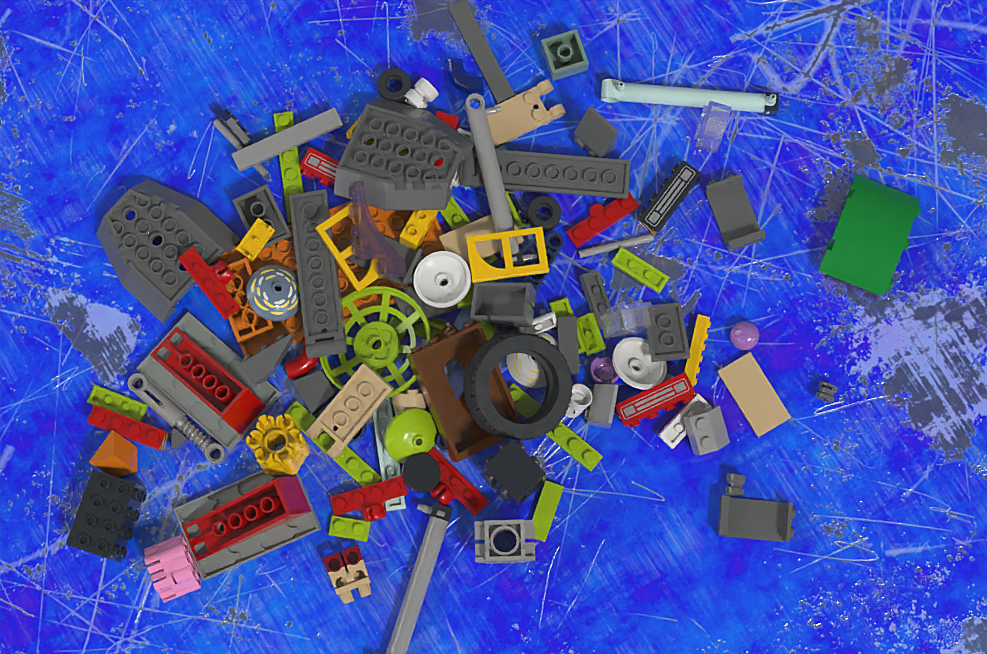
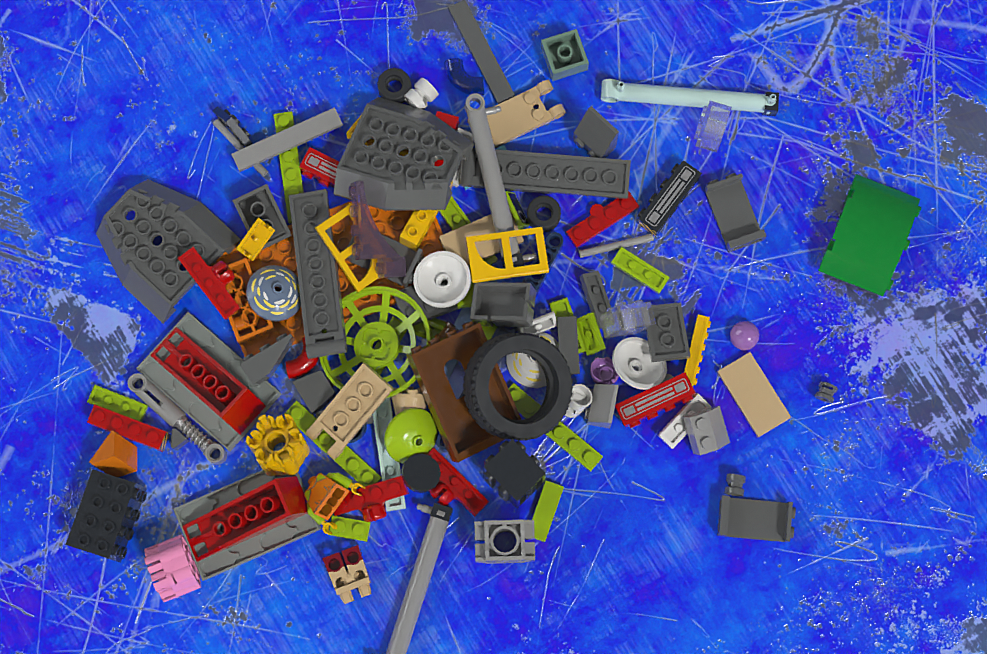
none -> orange torso [304,473,365,534]

